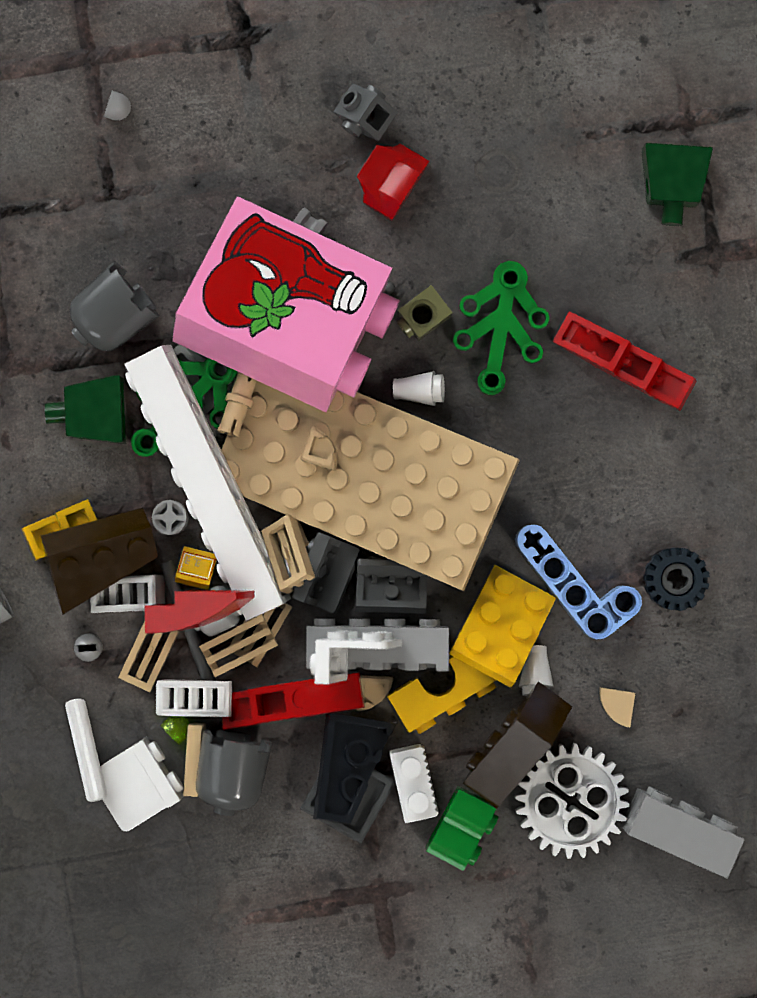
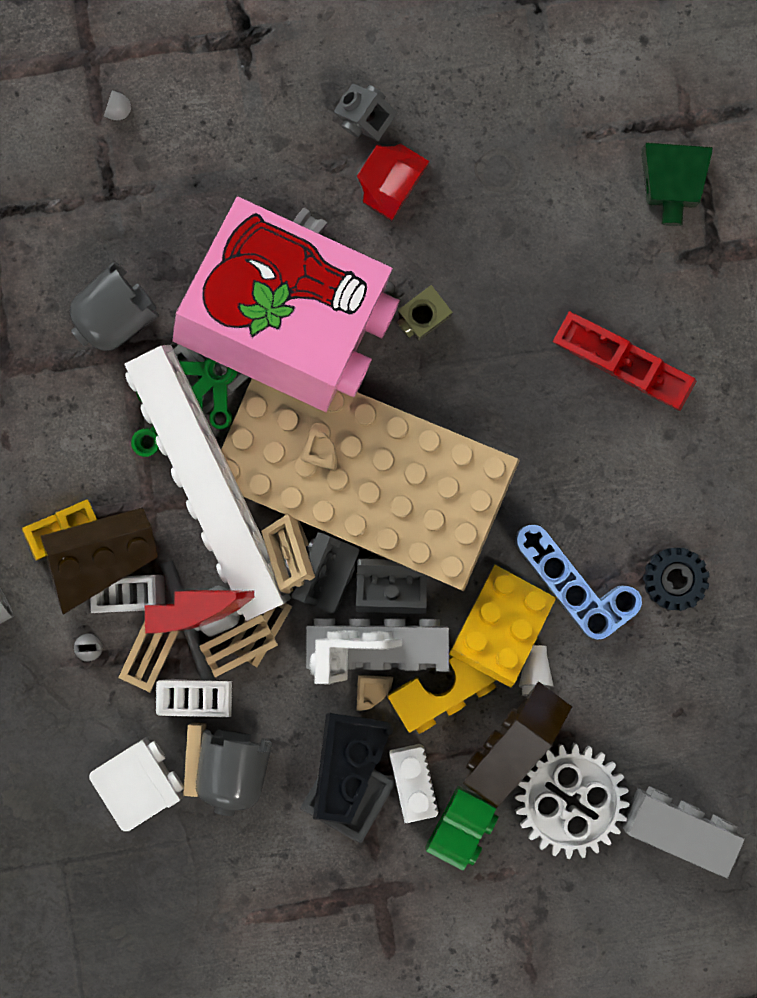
dark green torso [45,375,126,444] -> none
white axle [65,698,107,802] -> none
light grey wheel [152,500,189,535] -> none
clear neon green hinge [160,716,190,745] -> none
yellow tile [175,546,217,590] -> none
tan pin [217,372,257,438] -> none
red slope [222,673,365,730] -> none
white cone [393,371,445,406] -> none
green plant [453,261,549,396] -> none
tan tile [599,687,635,728] -> none

